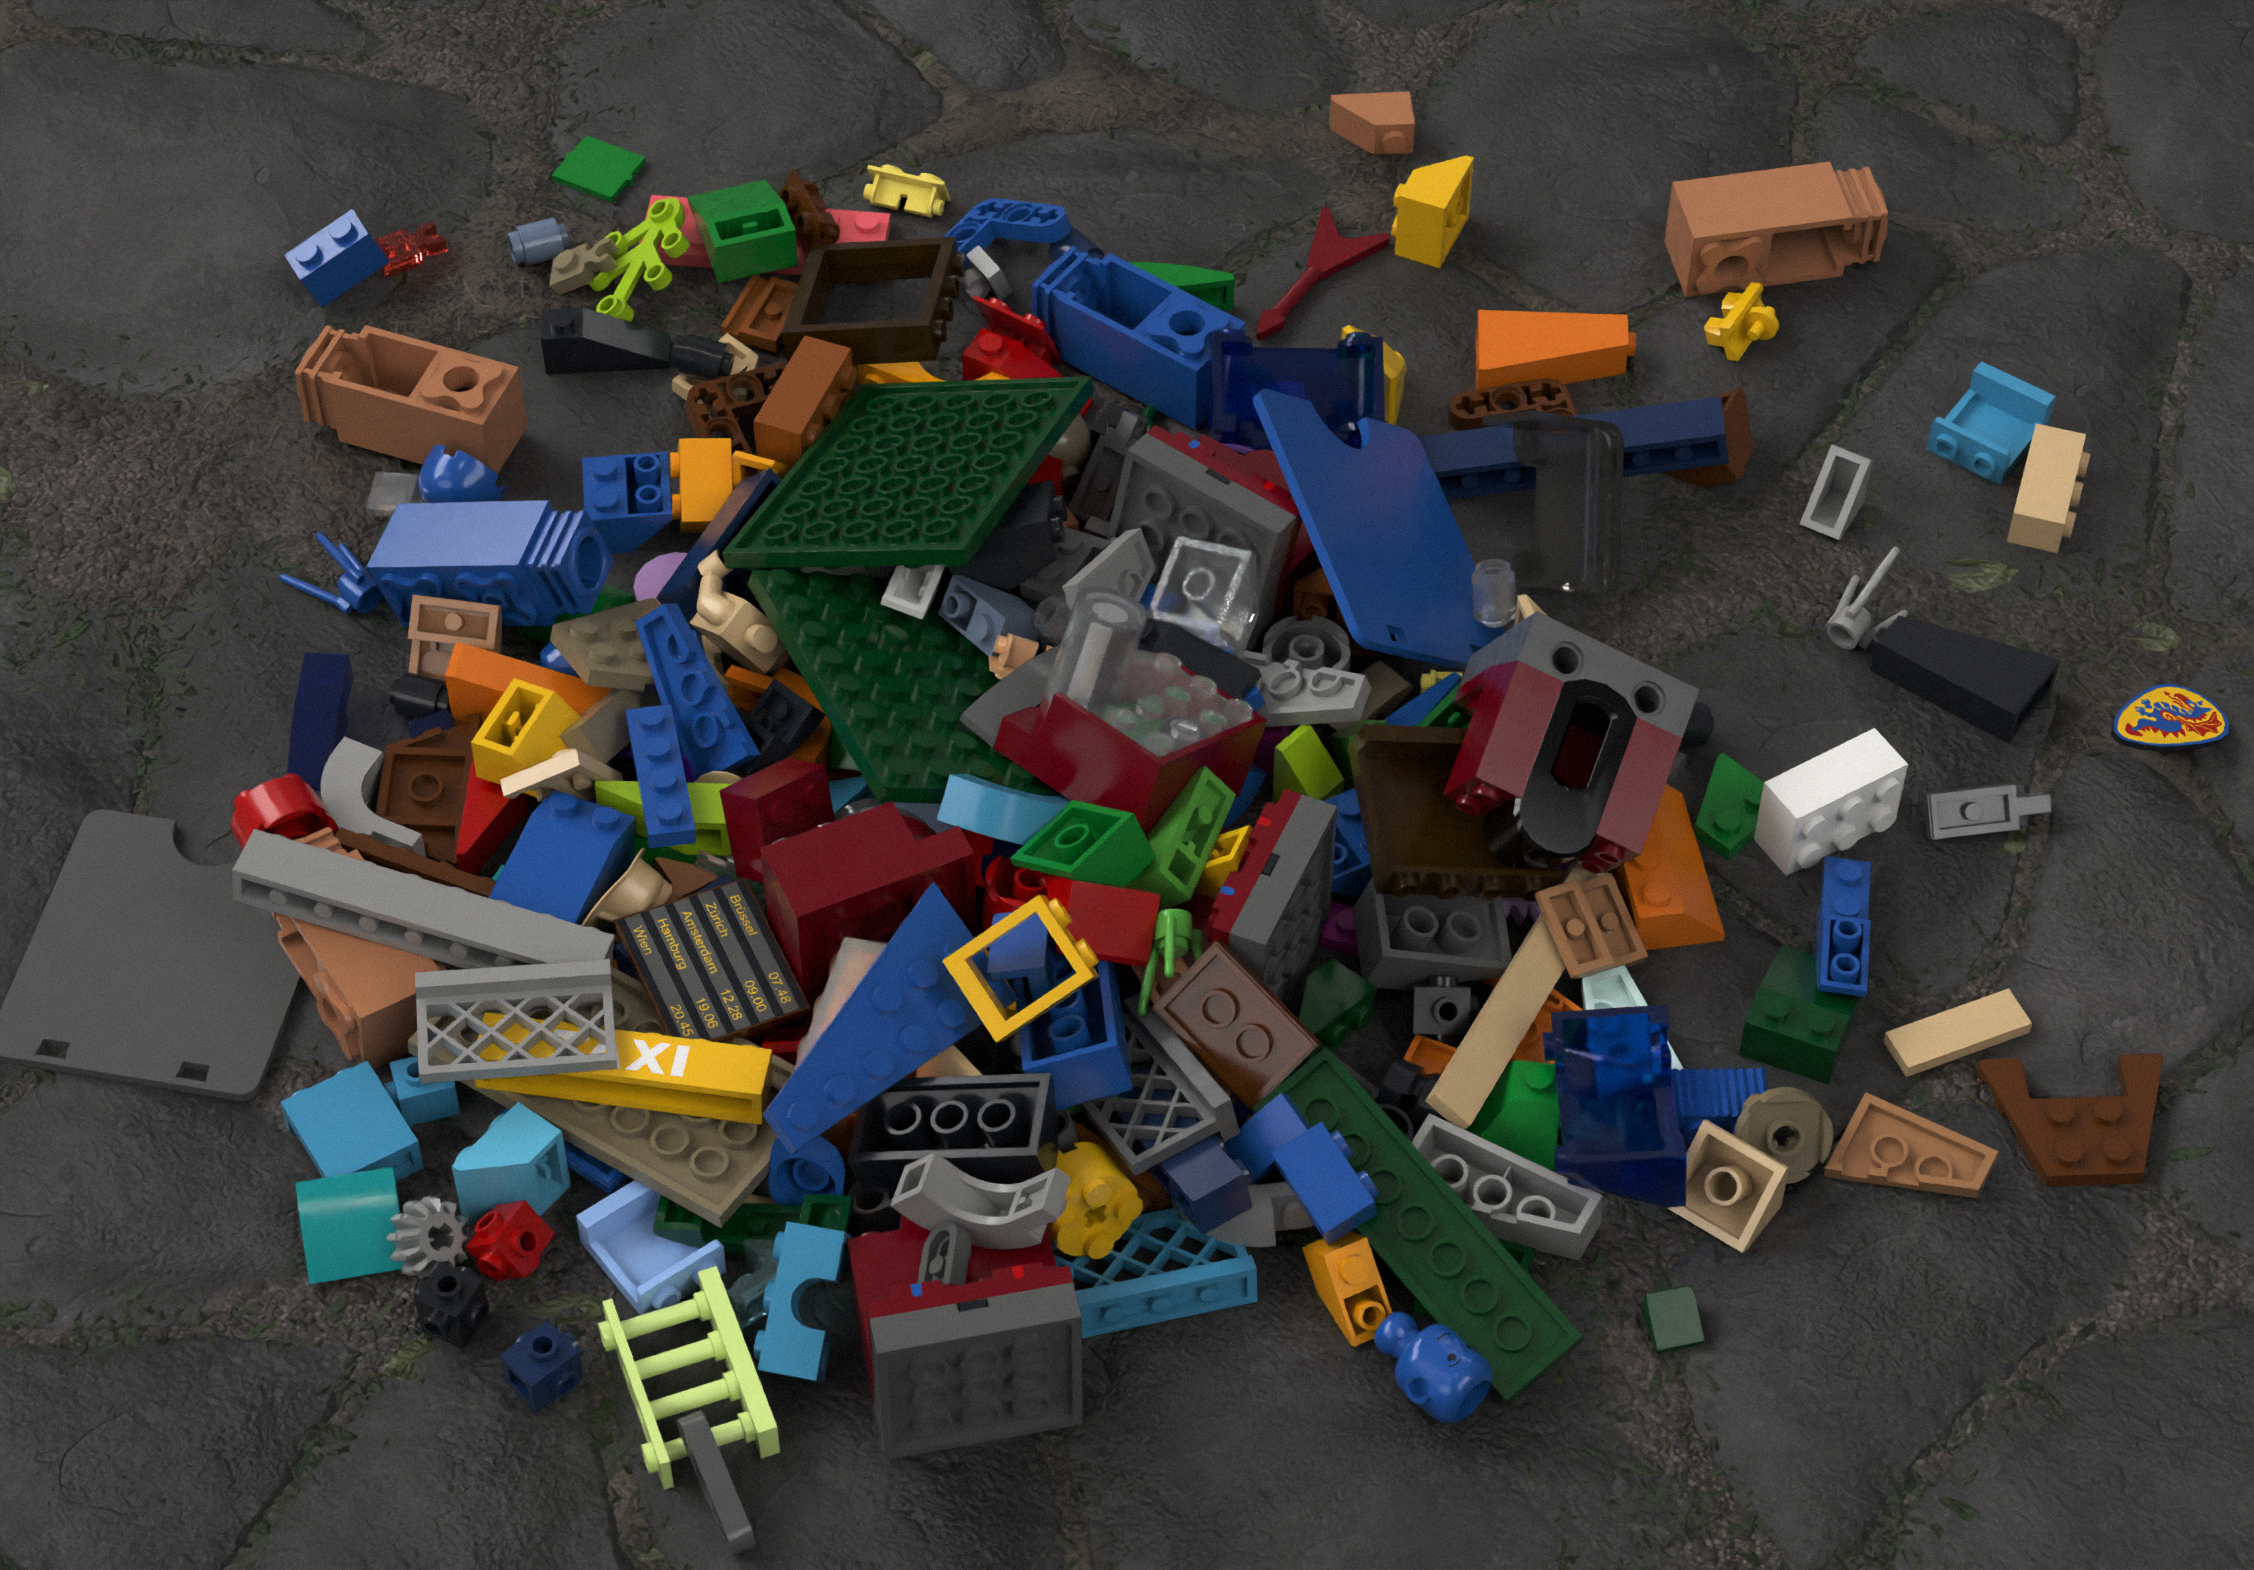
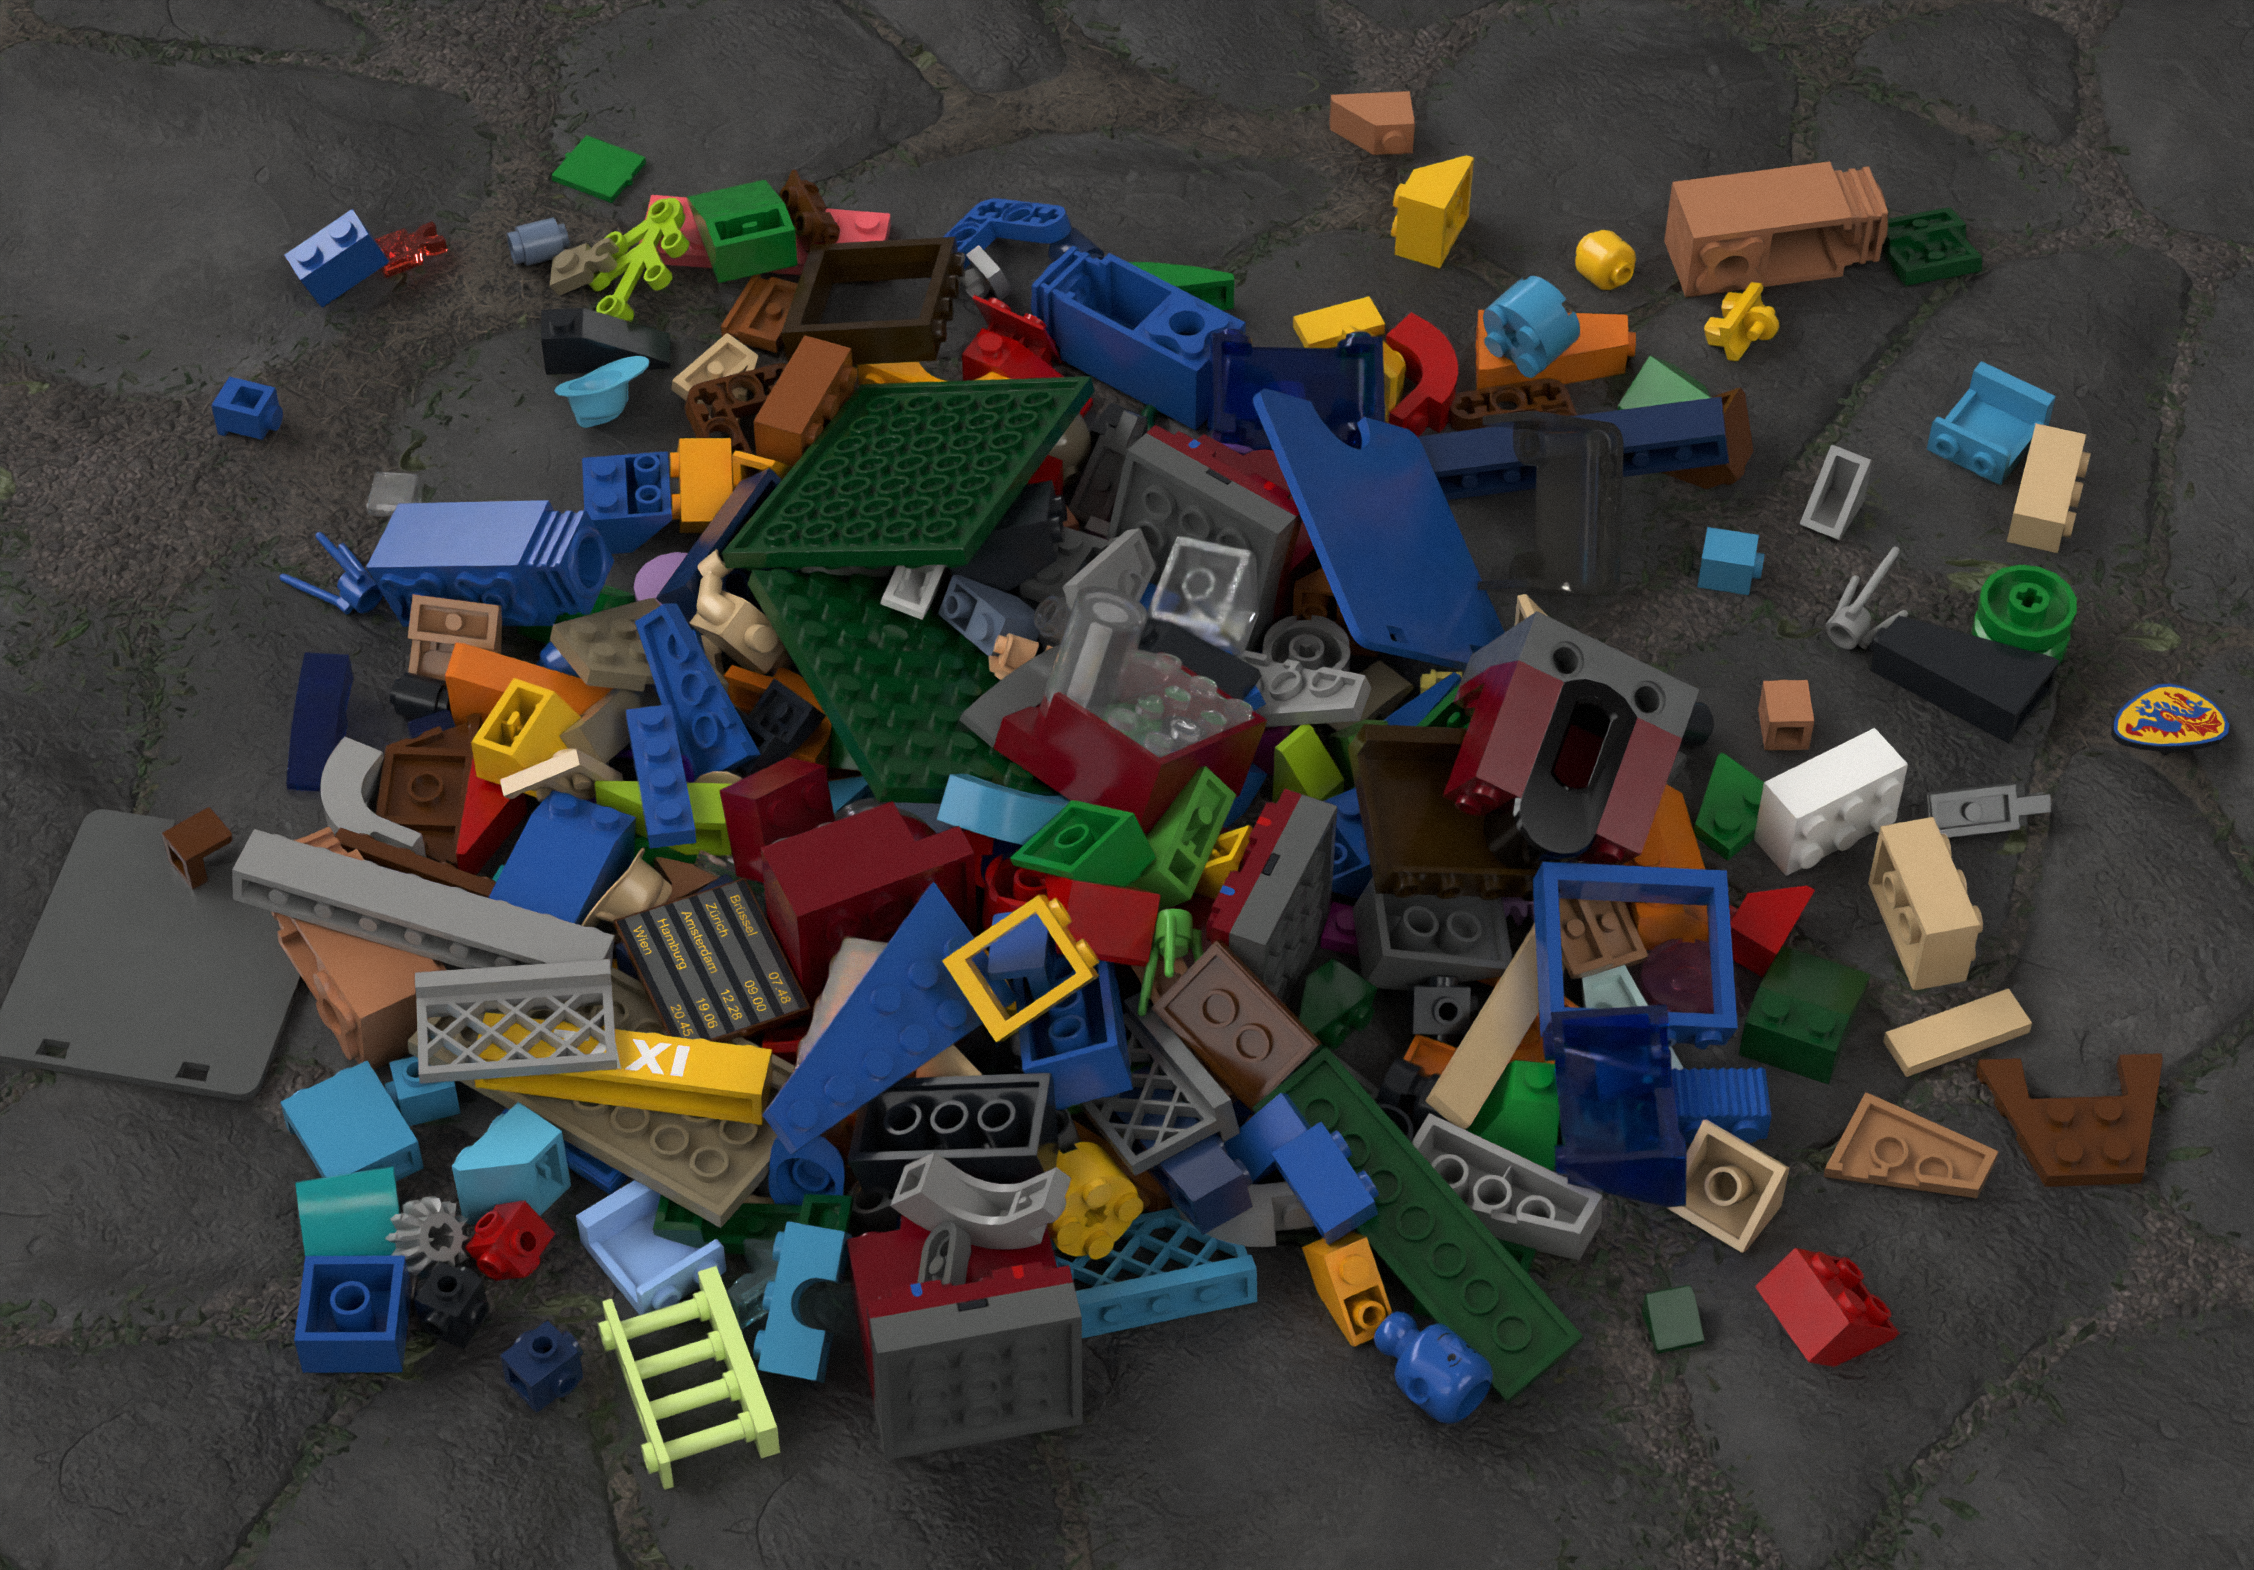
red brick [231,773,338,850] -> none
nougat piece [295,325,528,475] -> none
blue cylinder [418,445,507,503] -> none
black brick [669,334,734,381] -> none
dark grey beam [677,1411,756,1557] -> none
light yellow hinge [863,165,951,218] -> none
dark red piece [1256,207,1390,341] -> none
clear brick [1471,559,1517,628] -> none
dark tan plate [1734,1087,1833,1184] -> none
blue slope [1816,856,1871,997] -> none
none -> reddish brown panel [162,807,233,890]
none -> blue brick [211,376,283,440]
none -> blue brick [294,1256,412,1373]
none -> medium azure piece [555,356,650,428]
none -> yellow tile [1293,296,1385,354]
none -> red arch [1386,312,1458,437]
none -> dark azure brick [1483,276,1580,378]
none -> blue window [1533,862,1738,1050]
none -> yellow head [1575,230,1636,290]
none -> green slope [1617,355,1712,410]
none -> clear pink tile [1640,938,1714,1014]
none -> dark azure brick [1698,527,1765,595]
none -> red slope [1729,885,1815,977]
none -> red slope [1755,1248,1899,1367]
none -> nougat brick [1758,679,1814,751]
none -> tan brick [1868,817,1983,991]
none -> dark green slope [1882,207,1982,286]
none -> green wheel [1972,565,2077,665]

